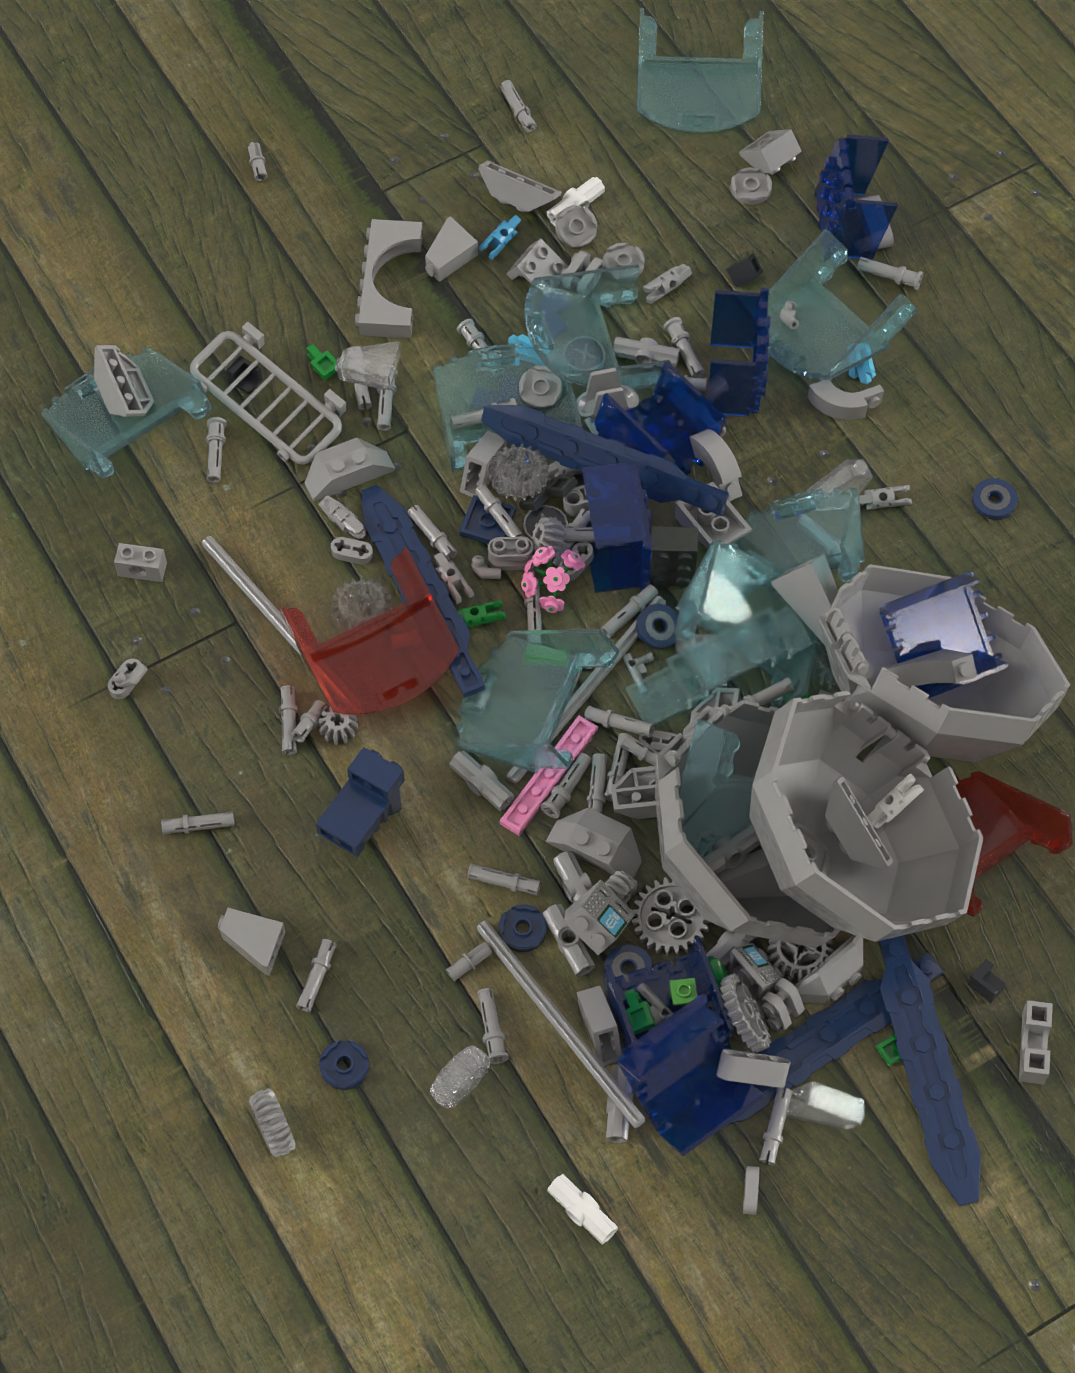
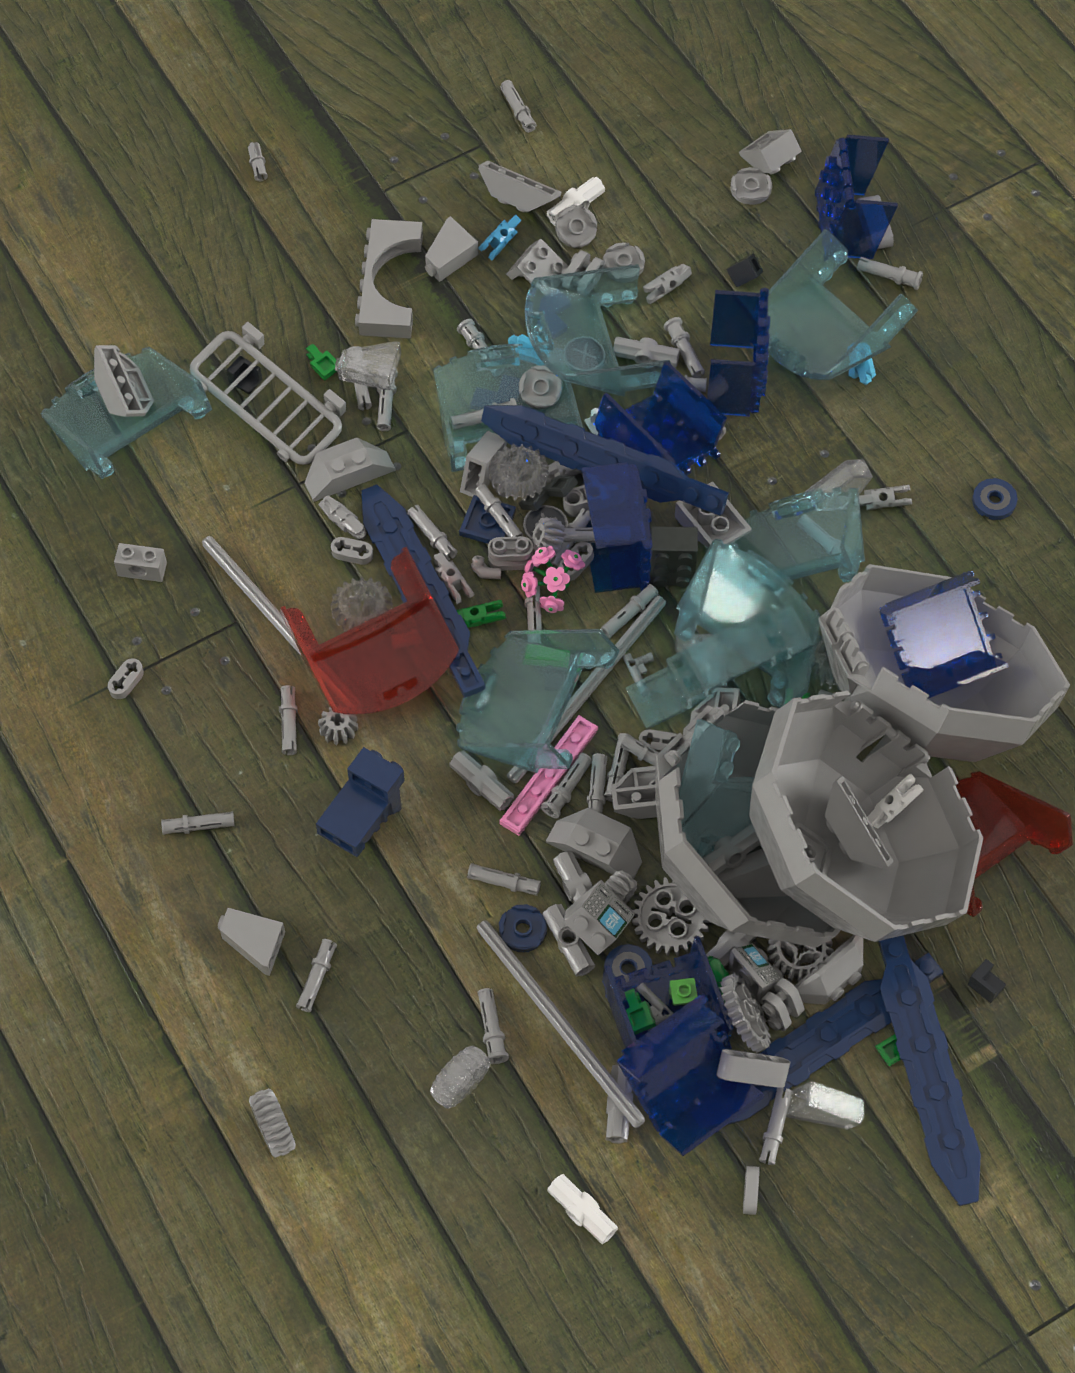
light grey arm [113,663,148,688] -> none
light grey pin [206,417,227,483] -> none
light grey pin [291,700,328,742] -> none
dark blue tile [319,1040,369,1090] -> none
light grey axle [445,942,492,982] -> none
light grey piece [576,368,639,418] -> none
light grey slope [576,986,622,1066] -> none
light grey pin [585,705,655,738] -> none
dark blue tile [636,603,682,650] -> none
clear light blue windscreen [637,8,764,133] -> none
light grey arch [690,429,743,502] -> none
light grey pin [726,677,794,711] -> none
light grey slope [771,554,838,645] -> none
light grey arm [780,301,799,329] -> none
light grey arch [807,378,884,420] -> none
light grey arch [886,649,977,687] -> none
light grey arch [1019,1000,1053,1085] -> none

